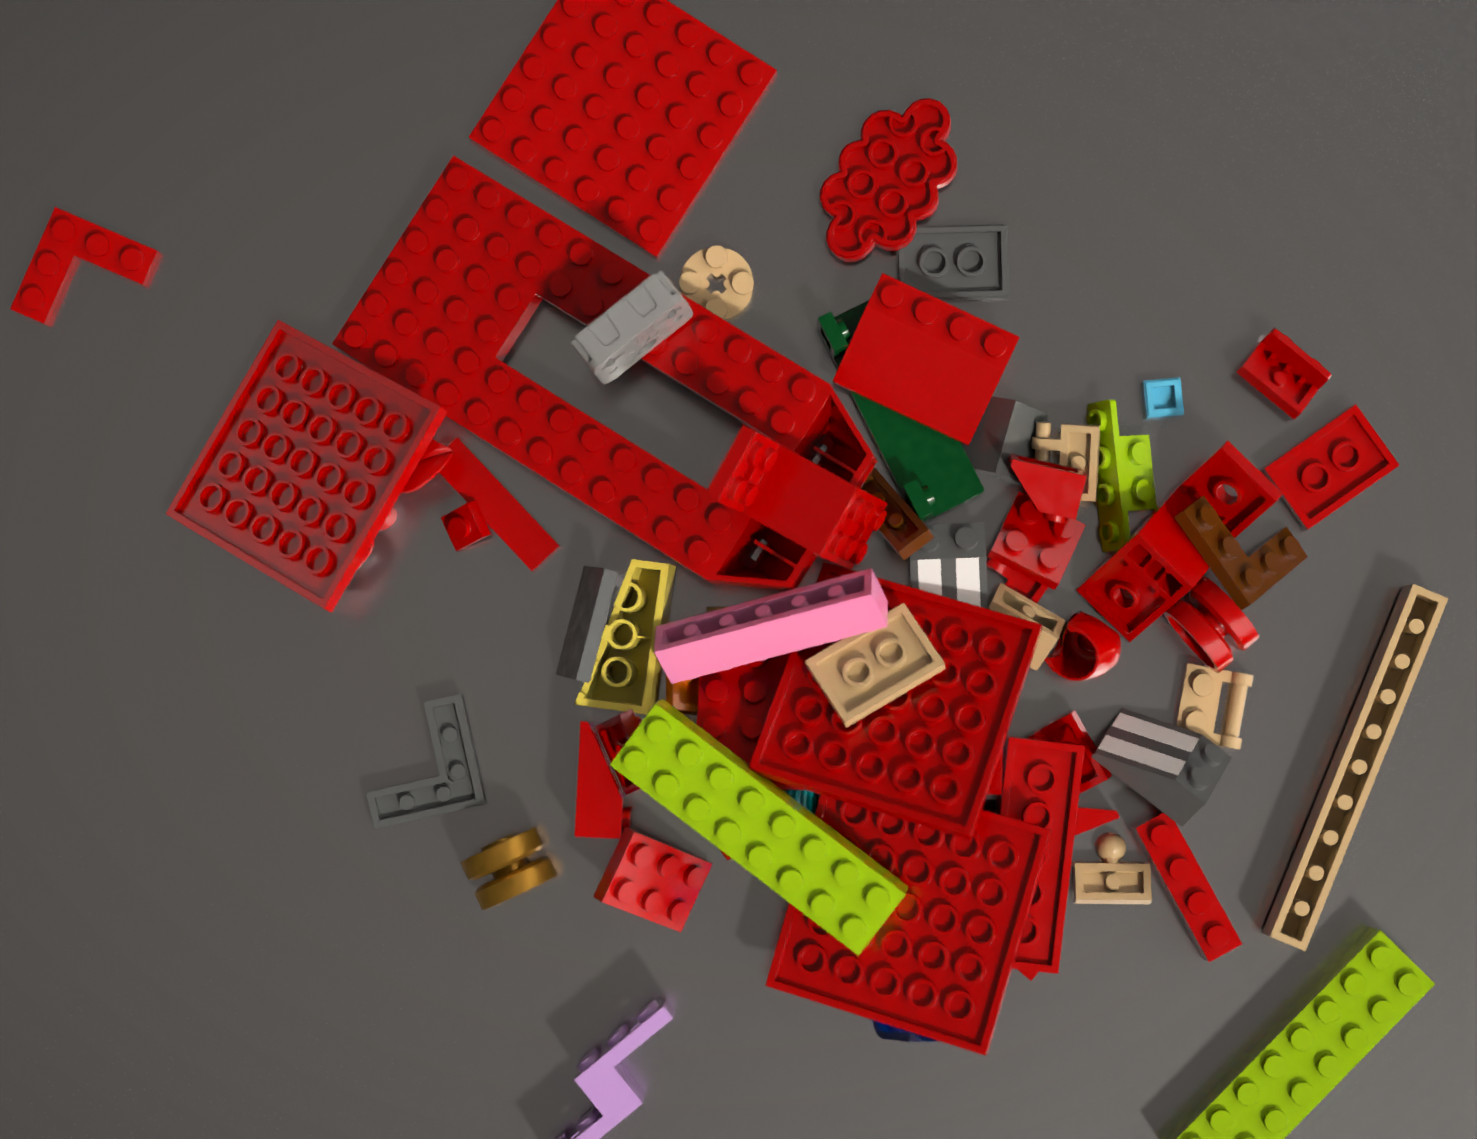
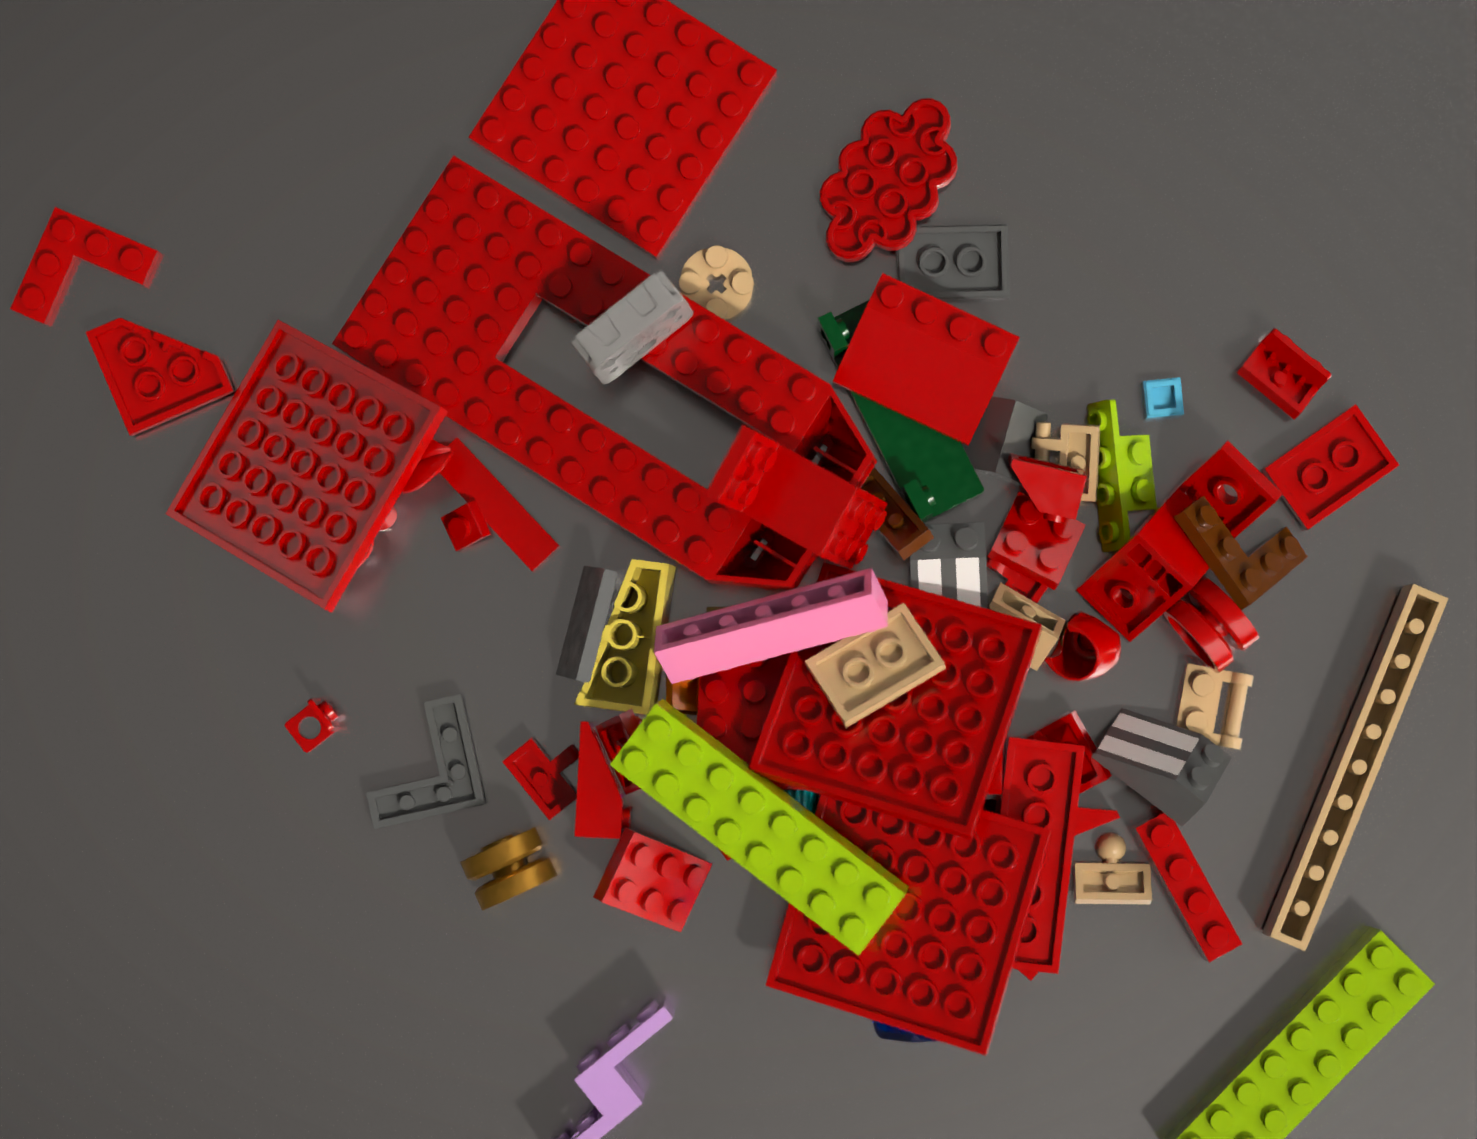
none -> red plate [85,318,235,436]
none -> red bracket [285,698,341,753]
none -> red plate [502,737,579,820]

